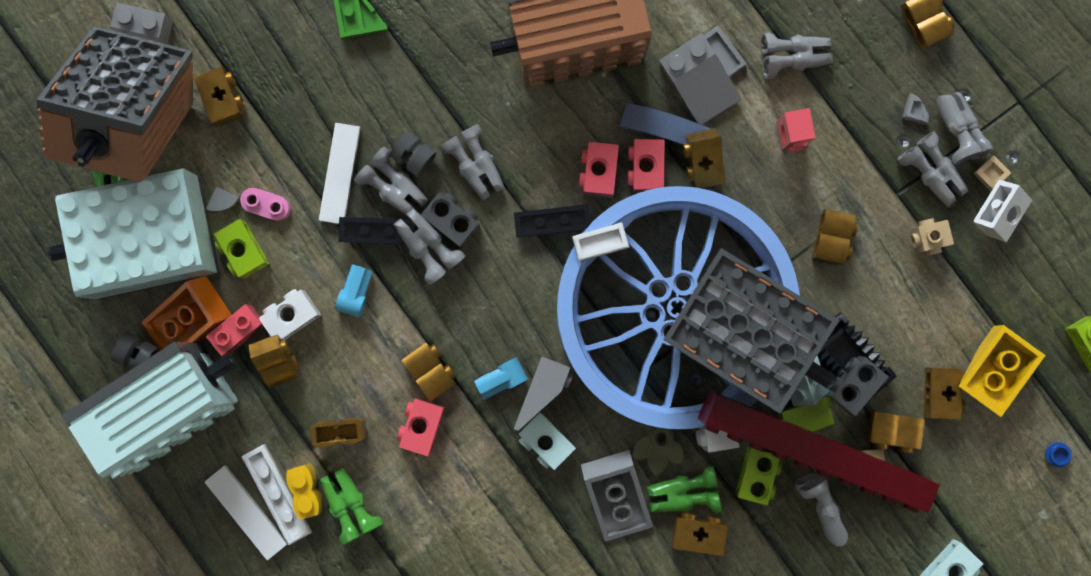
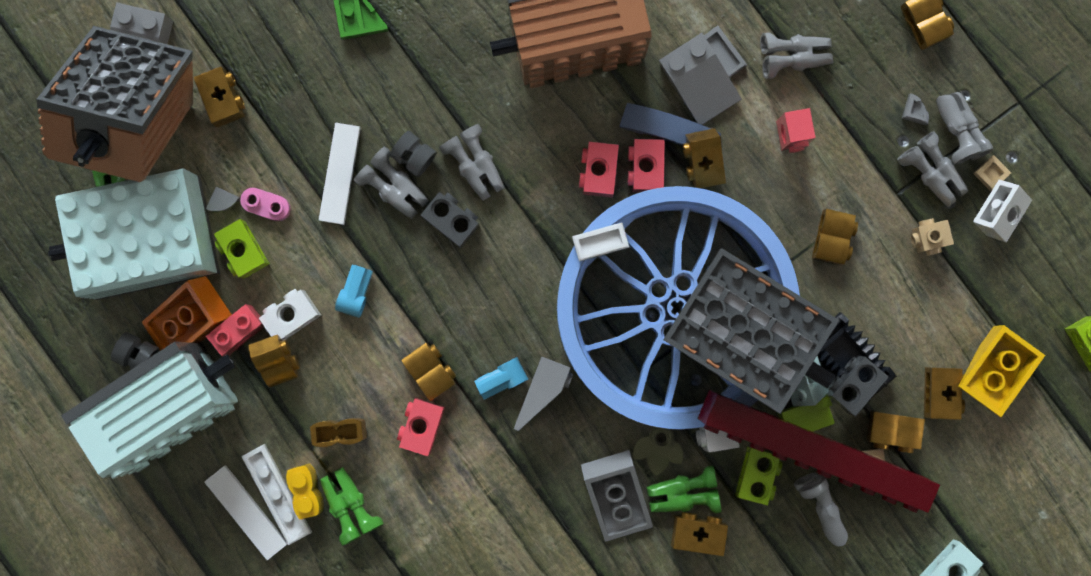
black plate [338,217,415,244] -> none
light grey piece [393,208,465,285] -> none
black plate [514,204,591,238] -> none
light aqua brick [518,412,576,470] -> none
blue plate [1045,442,1071,468] -> none

